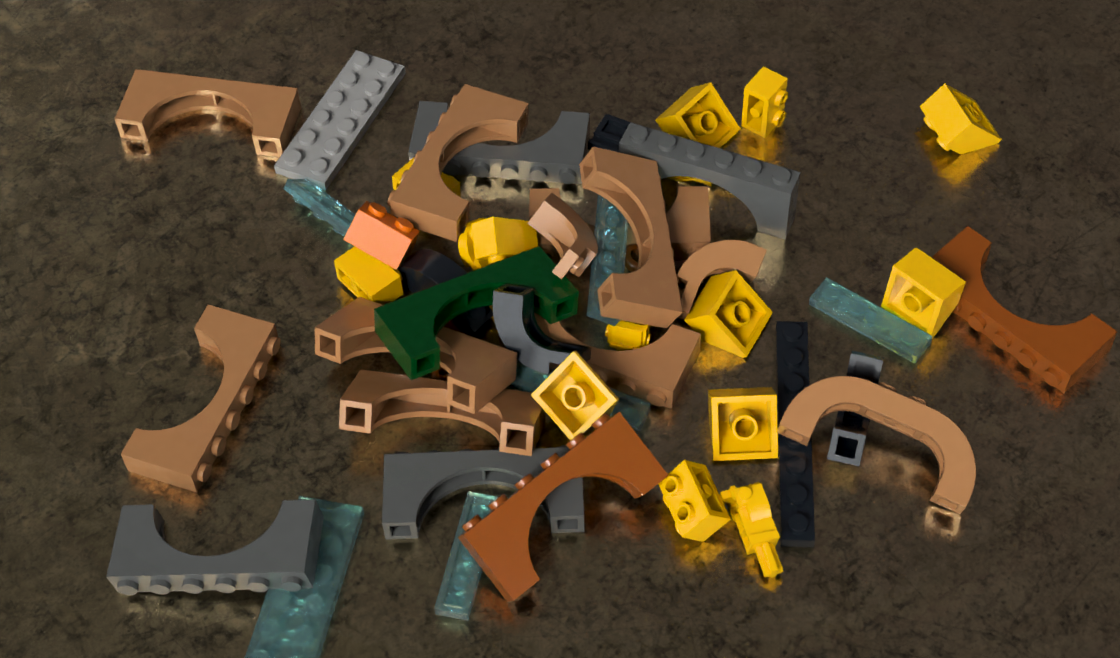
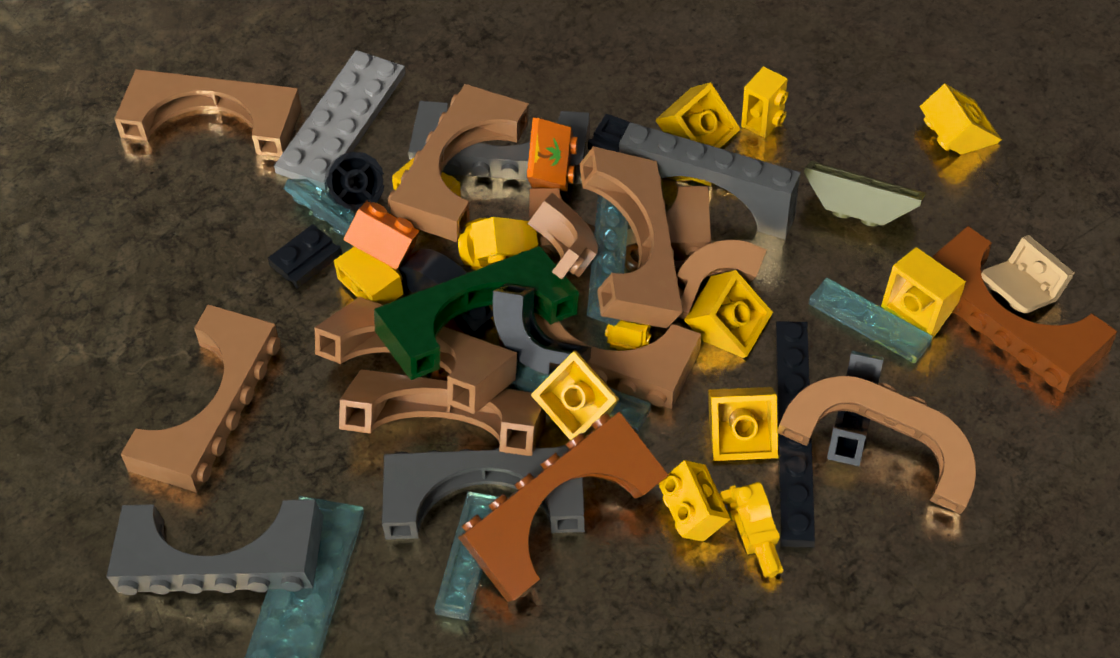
none -> black plate [268,224,342,289]
none -> black cylinder [324,152,385,211]
none -> orange slope [527,118,578,192]
none -> wedge [804,161,926,227]
none -> tan bracket [981,235,1075,313]

